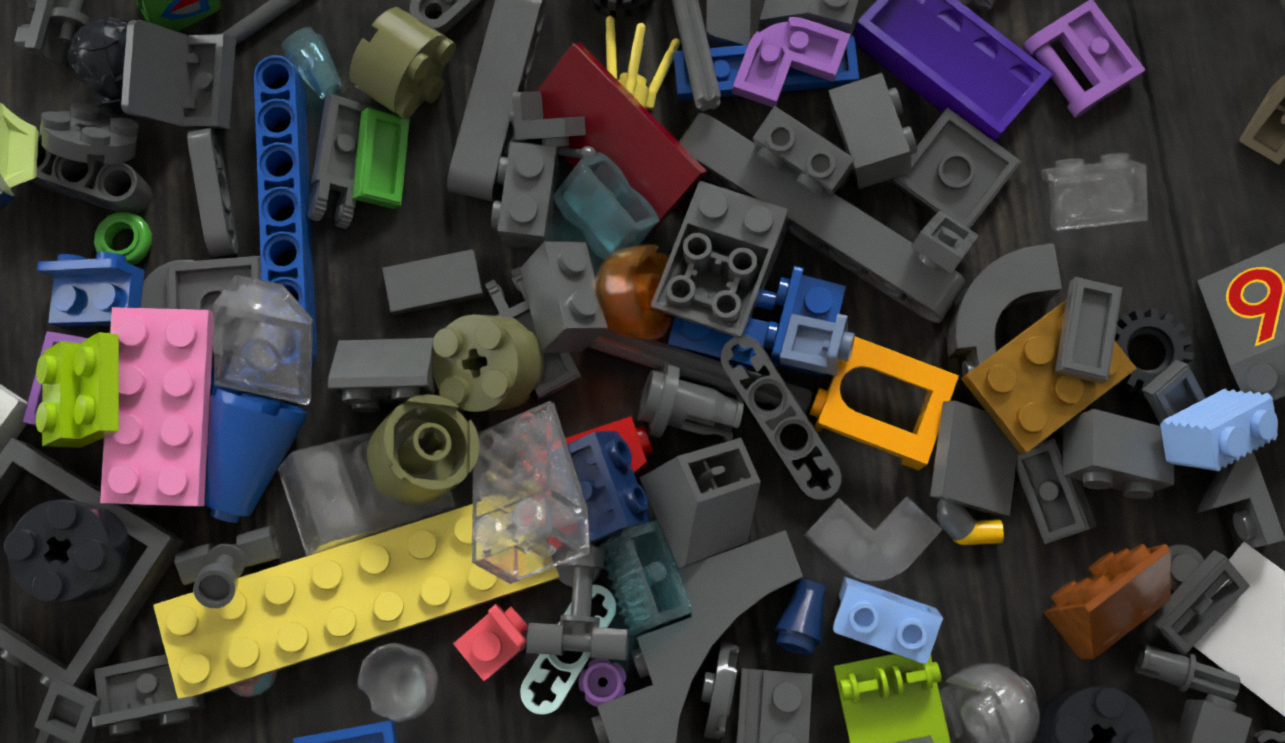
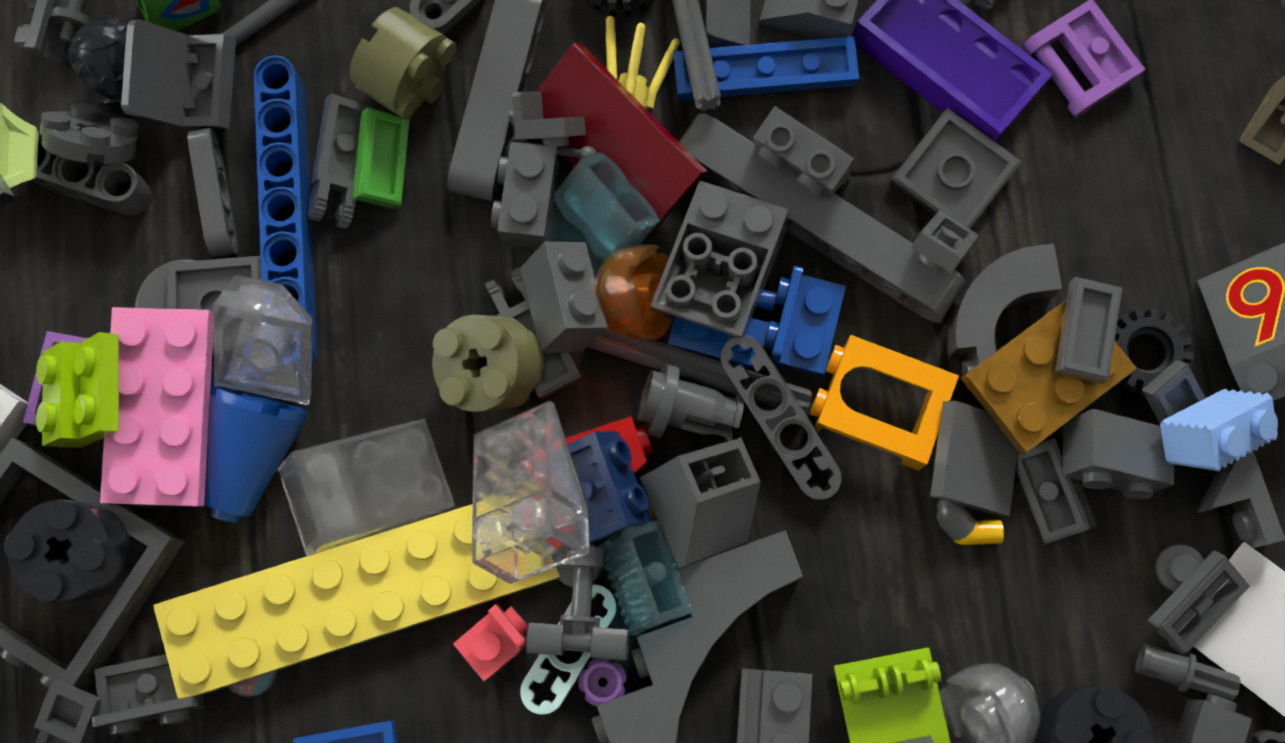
blue bracket [37,252,145,327] -> none
bright green piece [94,212,152,265] -> none
dark grey bar [175,525,281,608] -> none
clear light blue cone [281,27,343,98] -> none
dark grey slope [328,338,440,412] -> none
clear hair [358,643,438,722] -> none
olive brick [367,394,480,505] -> none
dark grey tile [382,249,484,316] -> none
dark grey plate [700,640,739,740] -> none
medium lavender plate [732,17,850,107] -> none
dark blue cone [774,579,826,656] -> none
sand blue bracket [780,314,855,376] -> none
clear plate [805,496,943,581] -> none
dark grey brick [829,73,917,189] -> none
light blue bracket [833,576,943,663] -> none
clear bracket [1041,153,1148,231] -> none
dark orange slope [1044,544,1171,660] -> none

